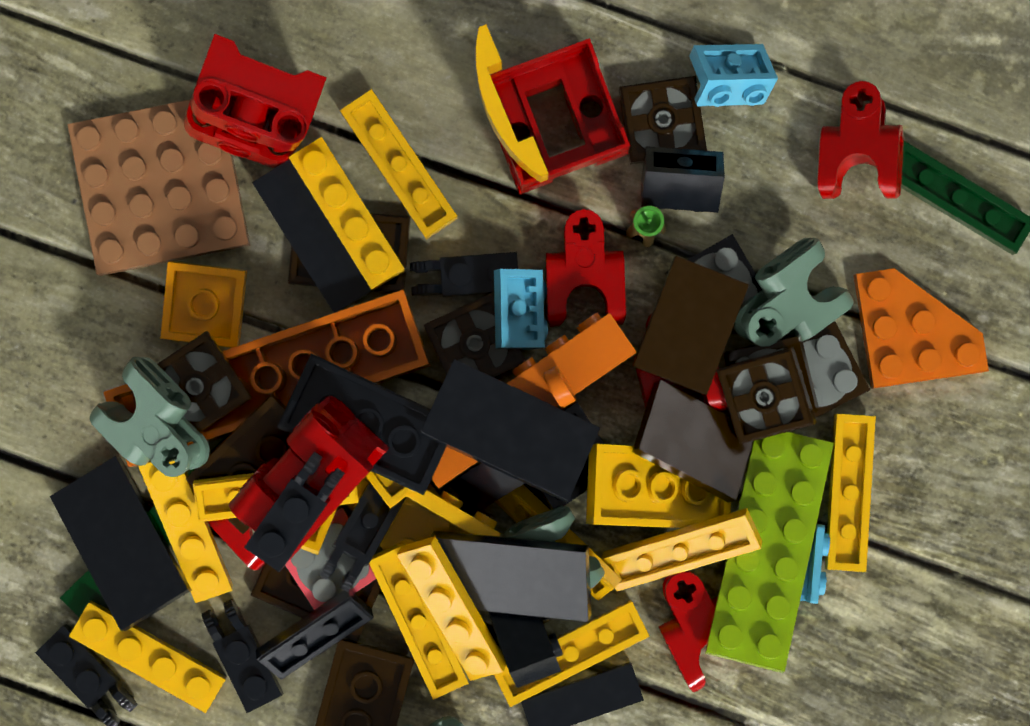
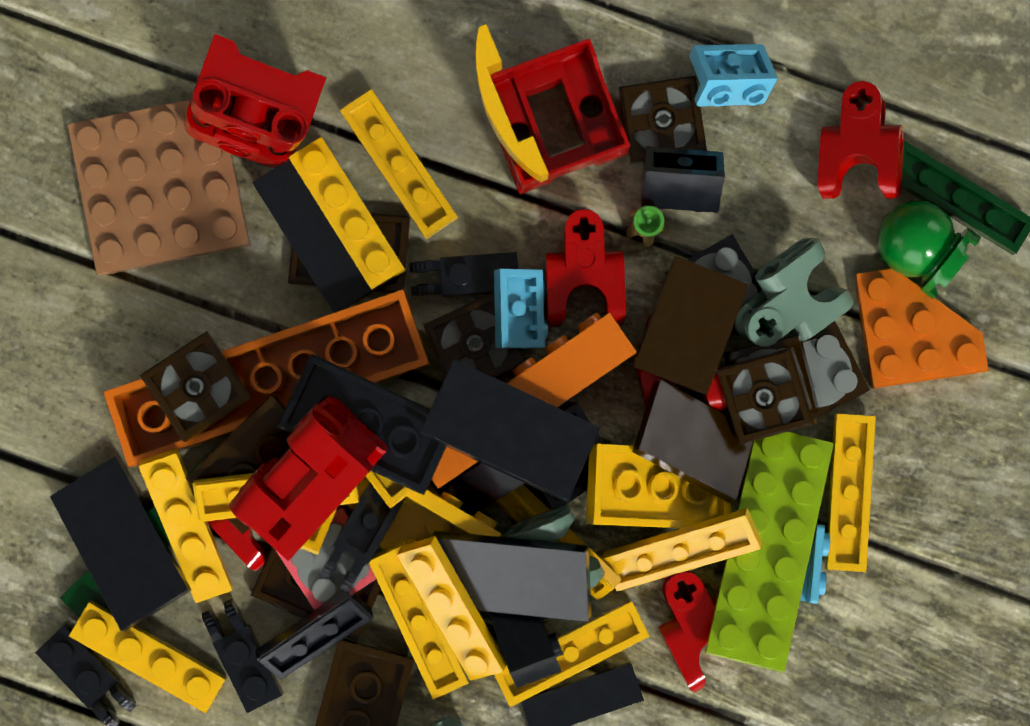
sand green piece [89,356,210,477] -> none
light orange plate [160,261,247,348] -> none
black hinge [244,452,345,572] -> none
orange tile [543,366,577,408] -> none
none -> green tile [877,201,981,299]

